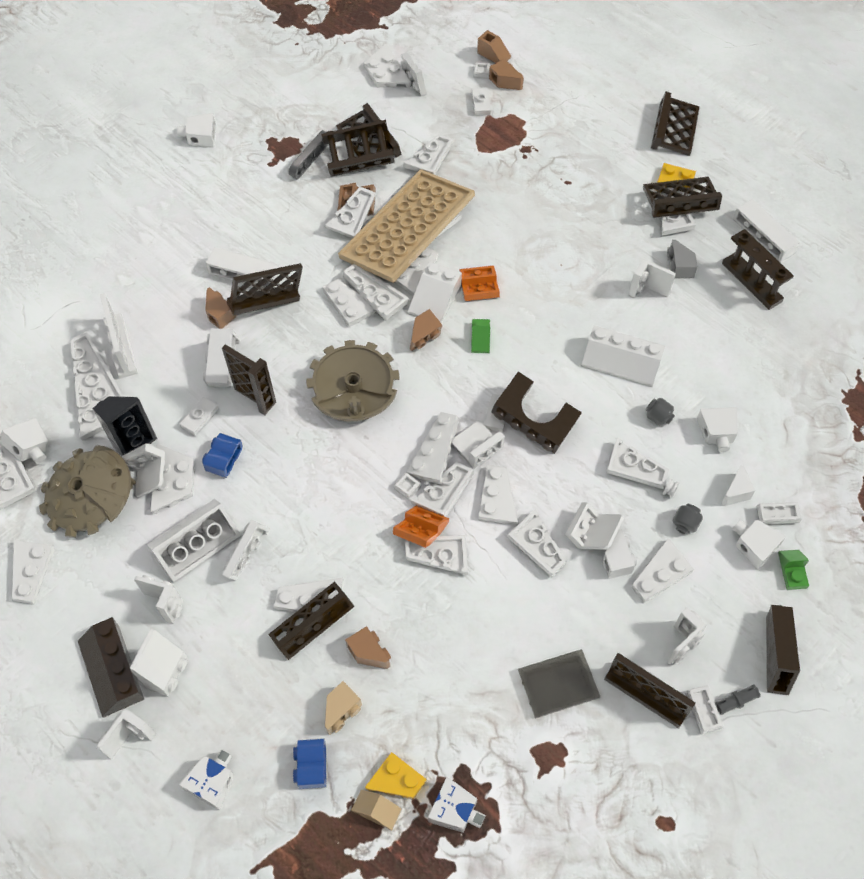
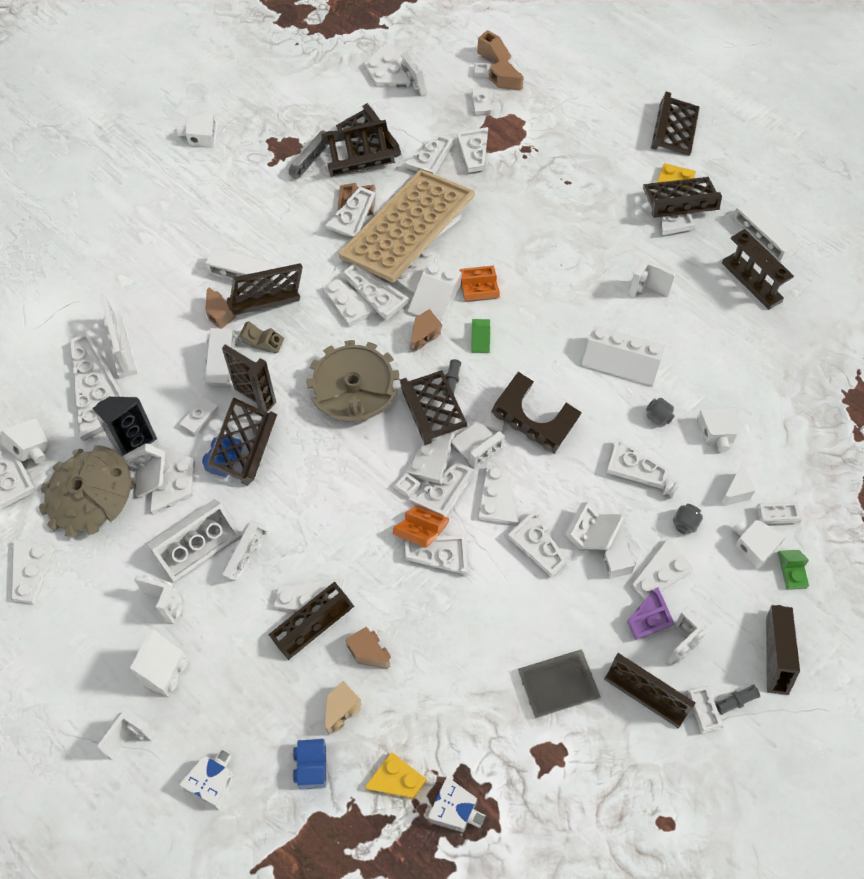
dark brown slope [78,617,145,718] -> none
tan slope [351,789,402,831] -> none
light grey slope [667,240,697,278] -> none
none -> dark brown fence [207,397,277,486]
none -> dark tan slope [239,321,284,353]
none -> dark brown fence [399,370,468,445]
none -> dark grey pin [442,359,462,396]
none -> white wing [457,127,488,173]
none -> medium lavender wing [627,587,675,640]

